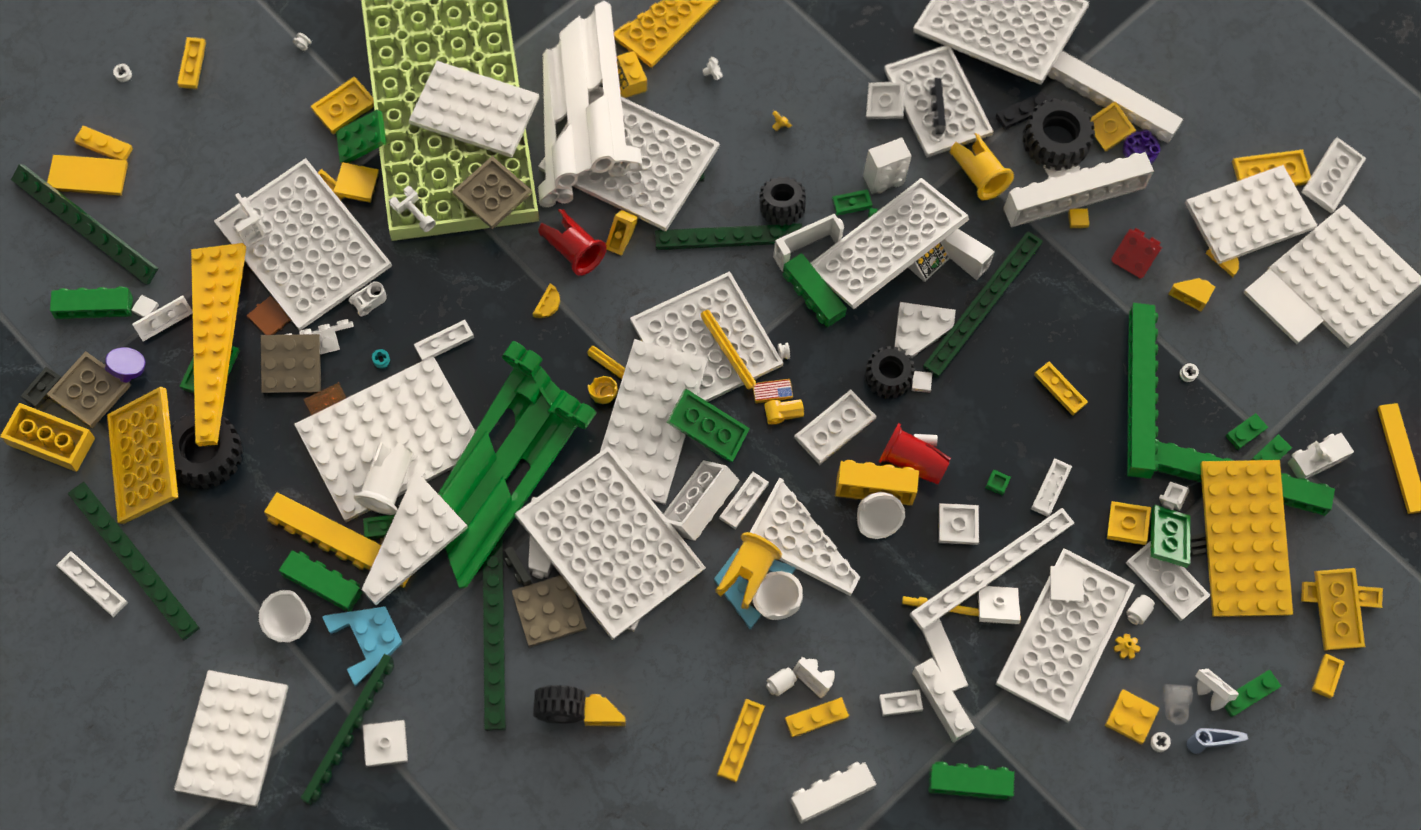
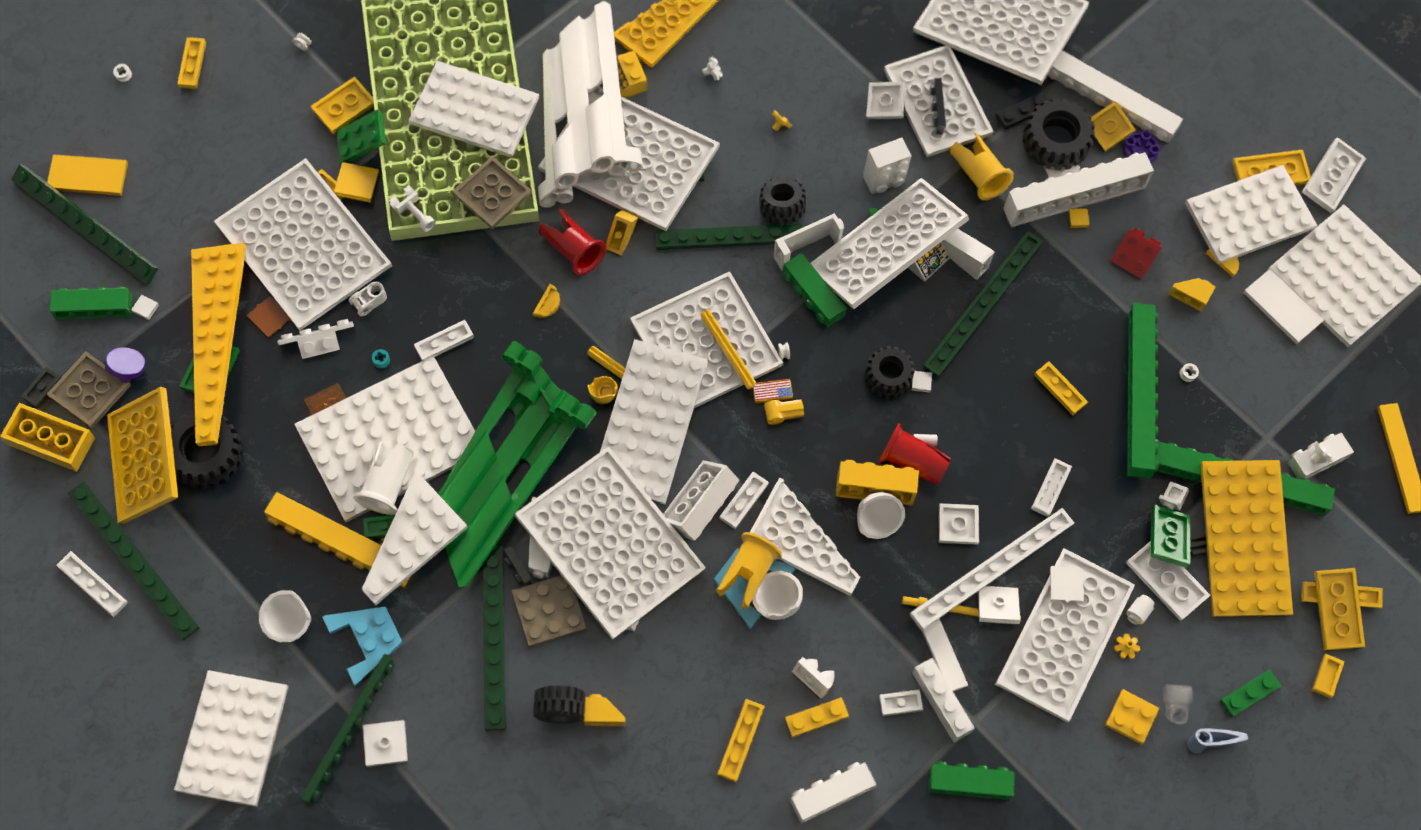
yellow plate [74,126,133,160] -> none
white plate [132,295,193,341] -> none
white bracket [234,193,266,248] -> none
dark tan plate [261,334,321,393] -> none
green brick [279,550,362,612] -> none
green plate [666,389,750,462] -> none
white brick [766,668,797,696] -> none
white tile [794,390,877,465] -> none
green plate [832,189,872,216] -> none
white plate [894,302,955,358] -> none
green tile [985,469,1011,496] -> none
yellow plate [1107,501,1151,545] -> none
white bush [1150,732,1171,752] -> none
white tile [1195,669,1239,711] -> none
green plate [1226,413,1268,450] -> none
green plate [1251,434,1292,460] -> none

